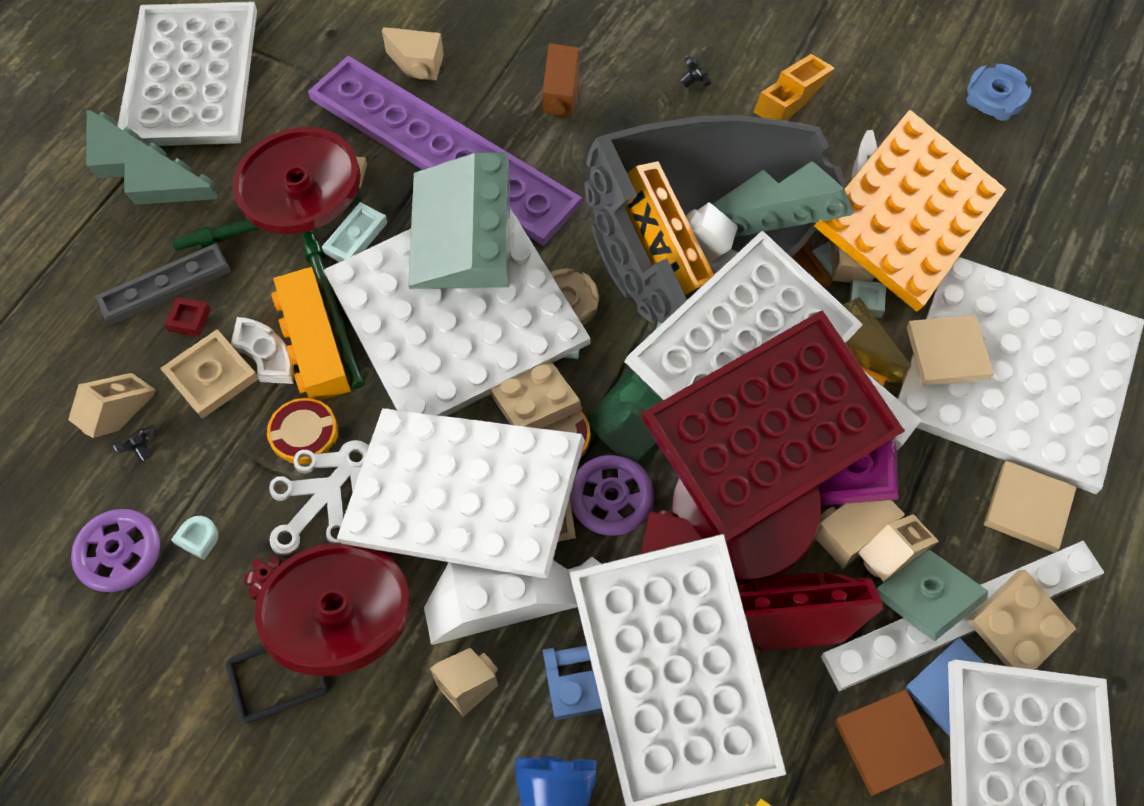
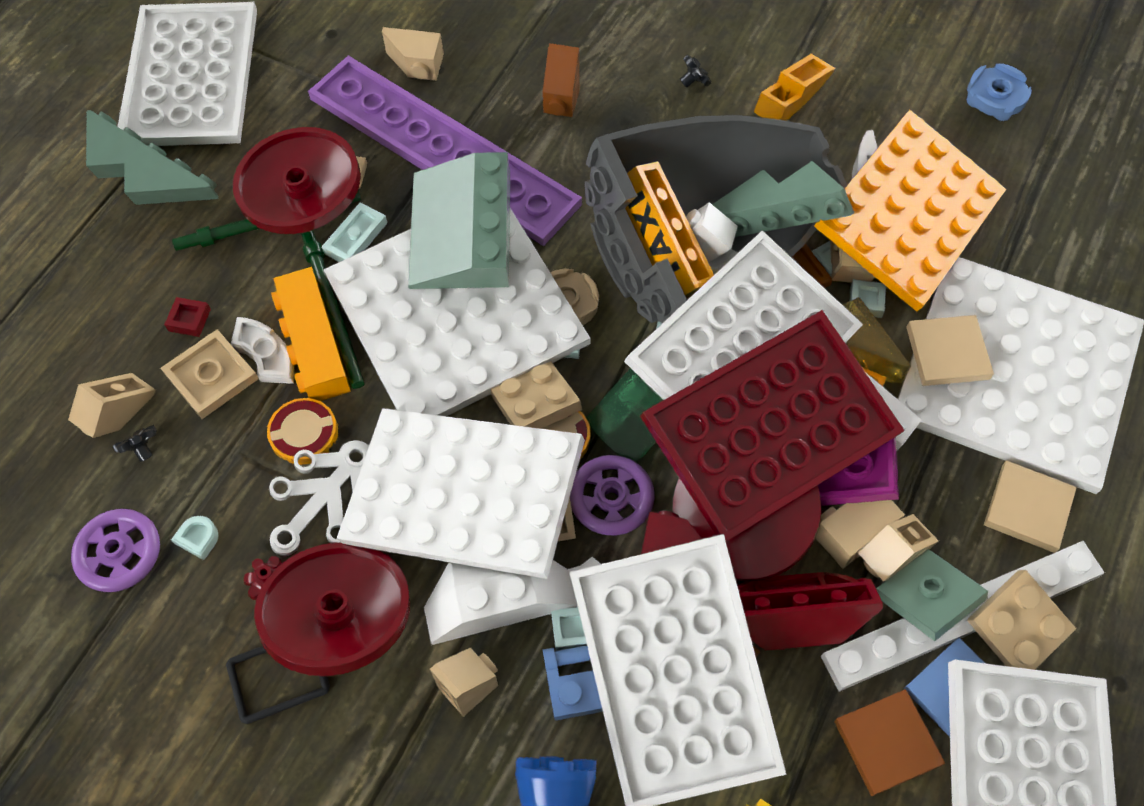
dark grey tile [94,243,231,327] -> none
none -> light aqua tile [551,607,587,651]

